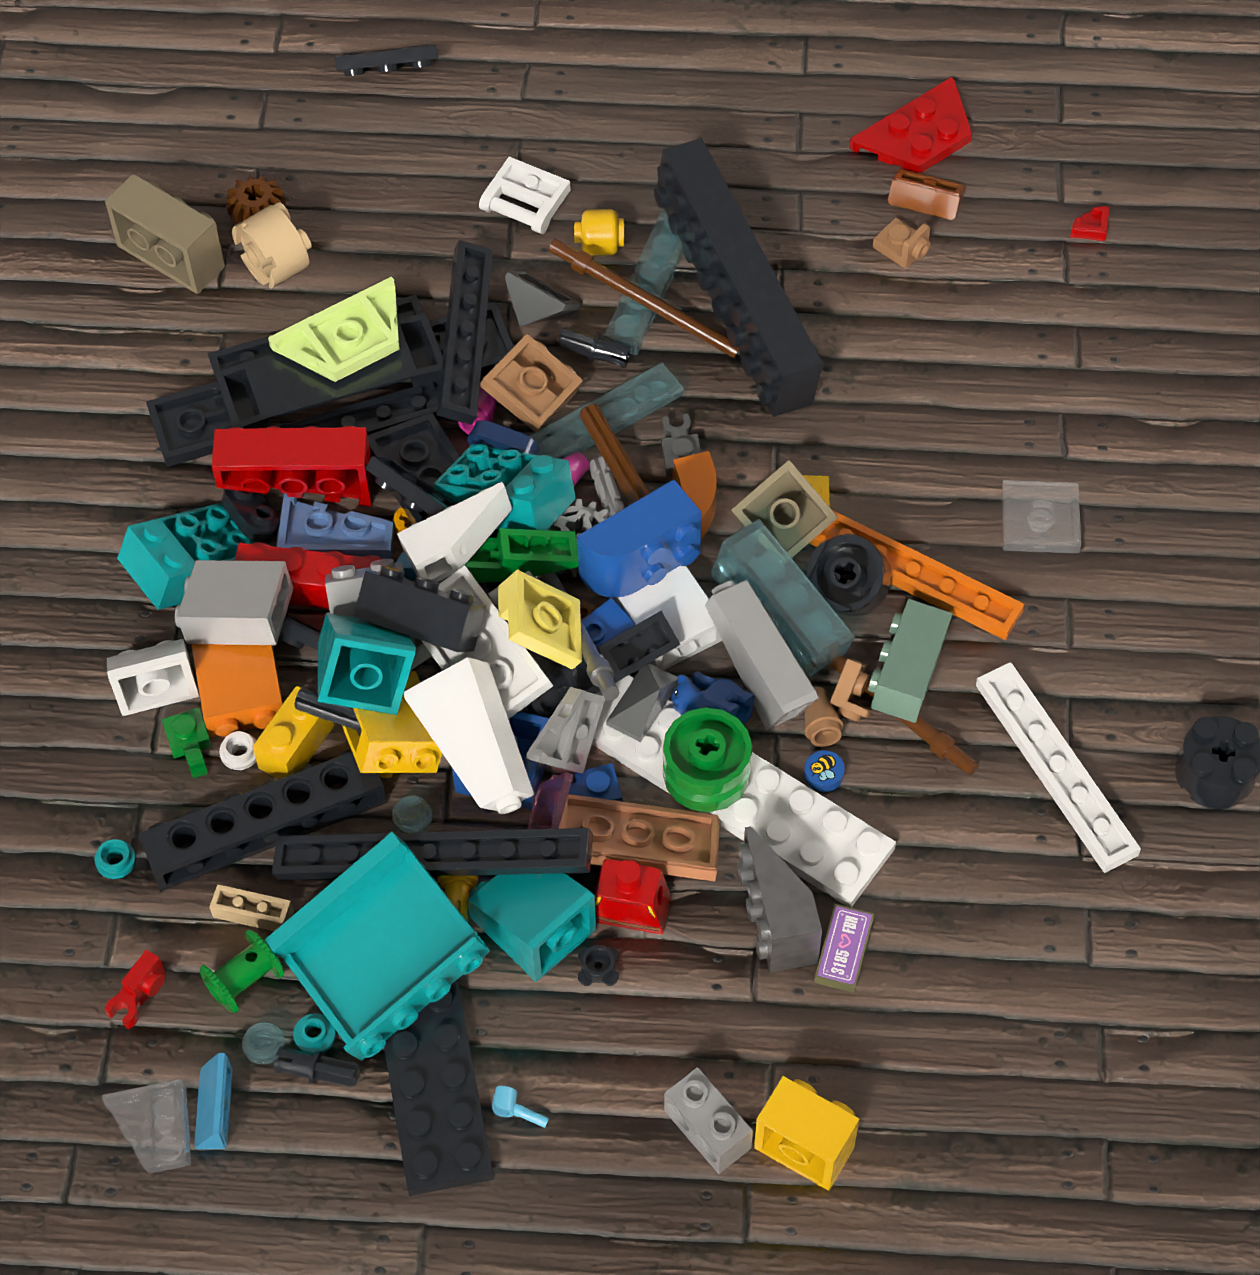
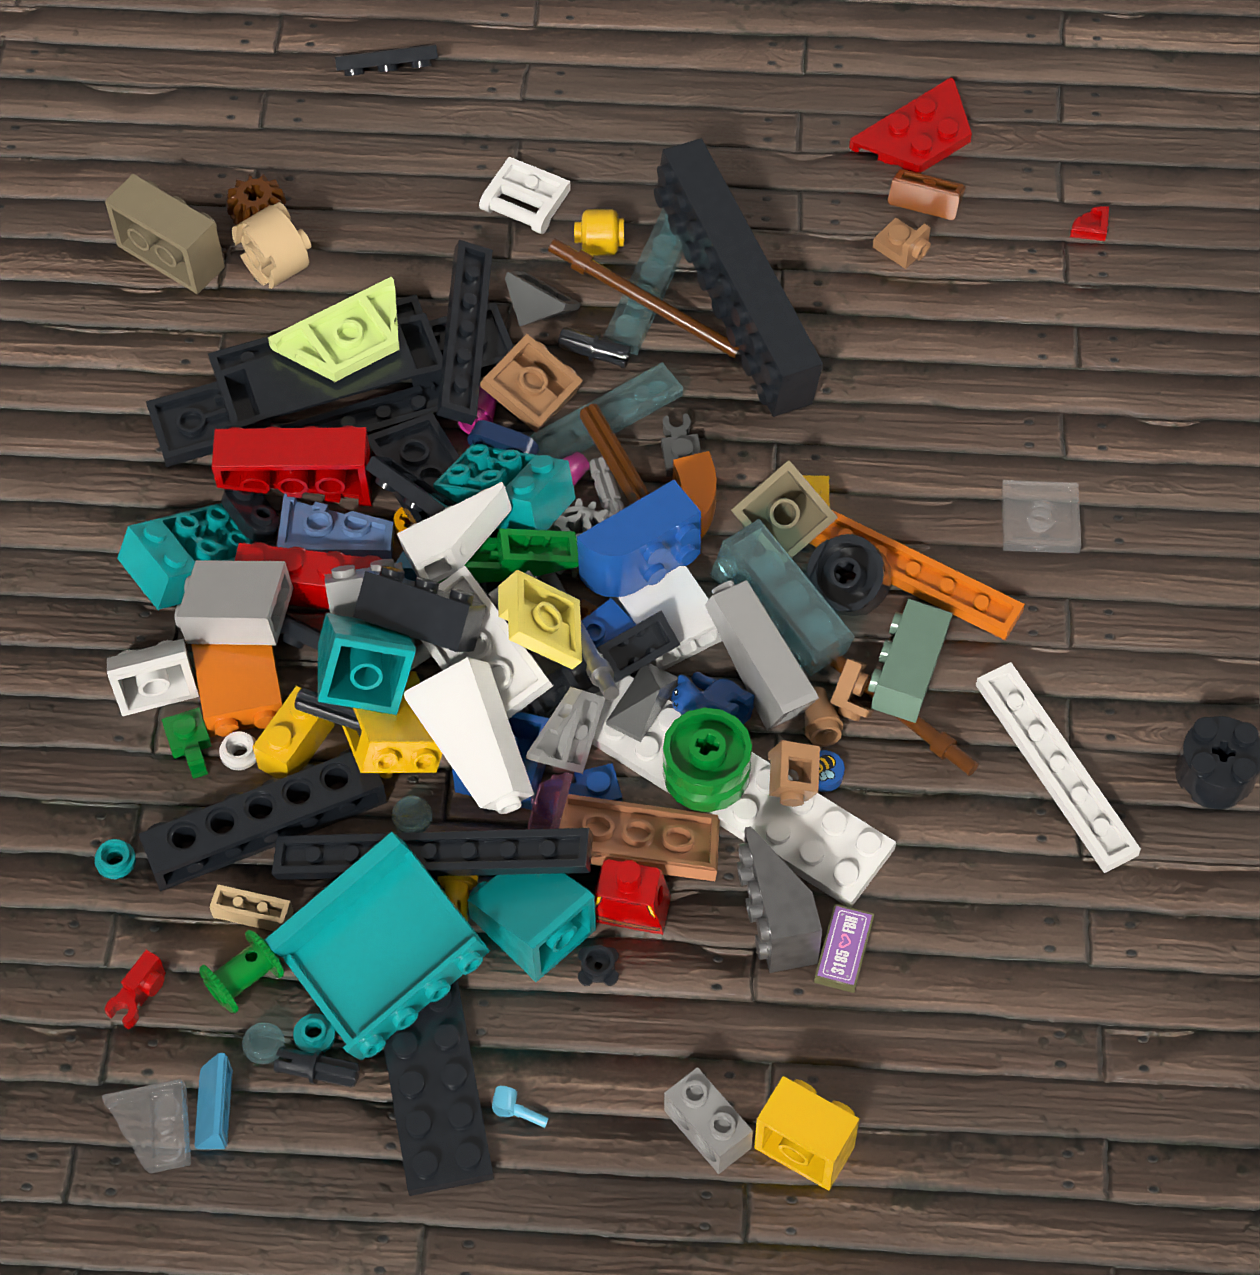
none -> medium nougat brick [768,740,820,807]

